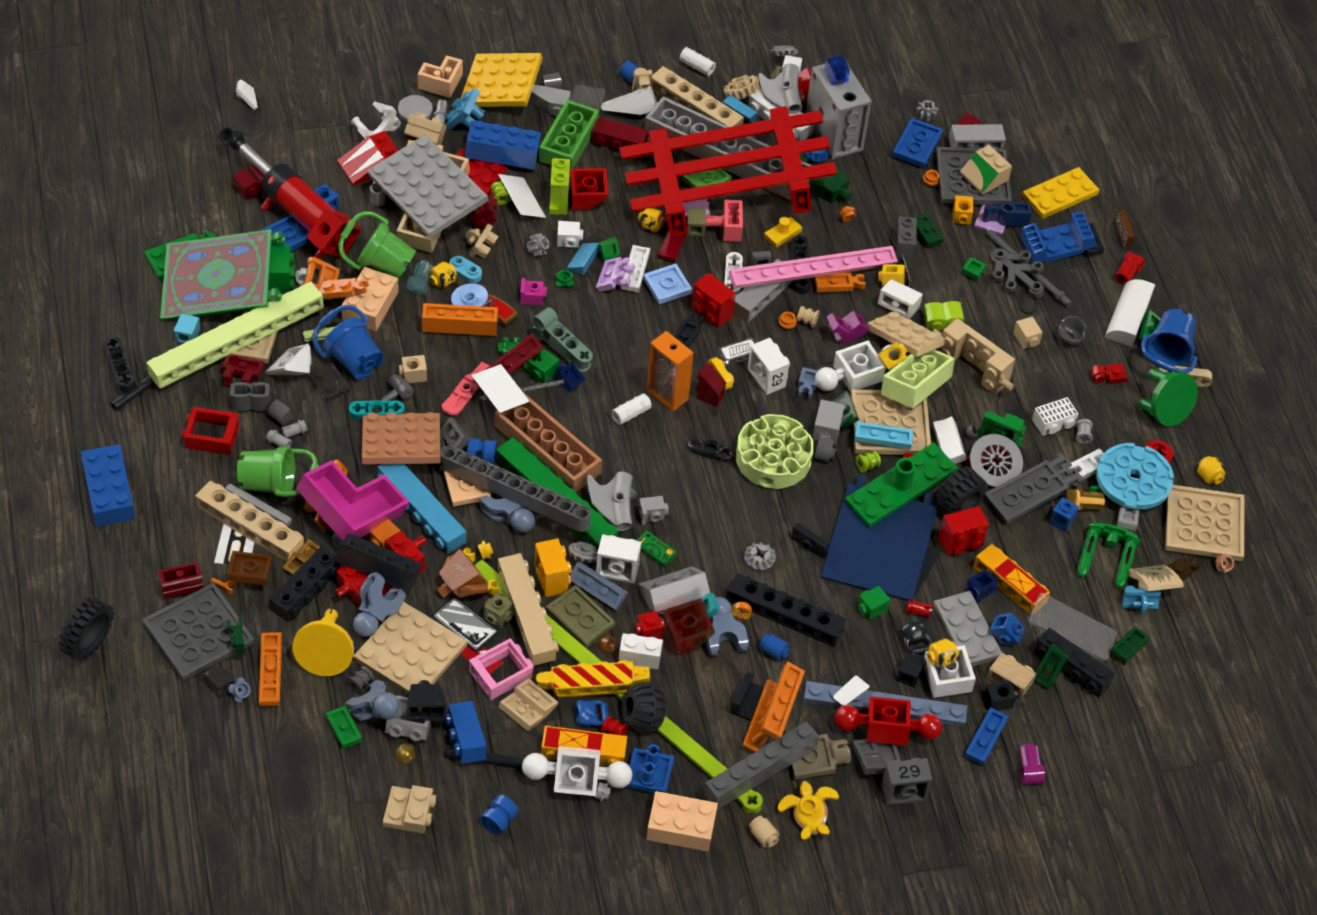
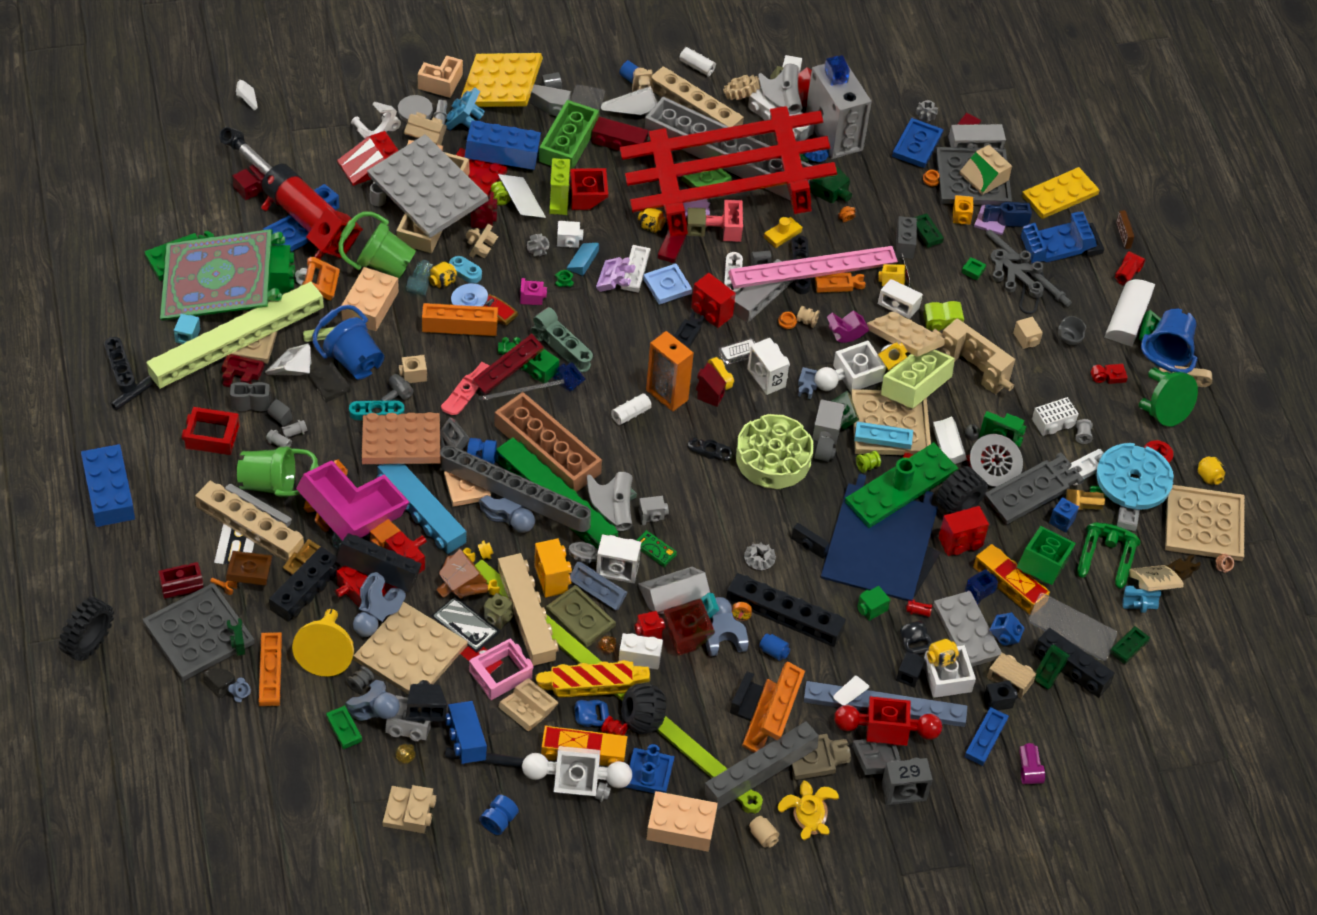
orange plate [319,278,370,299] -> none
white sticker [472,364,530,412] -> none
green plate [598,237,620,261] -> none
dark azure slope [723,95,757,123] -> none
light grey gear [771,46,798,56] -> none
none -> green brick [1017,526,1076,585]

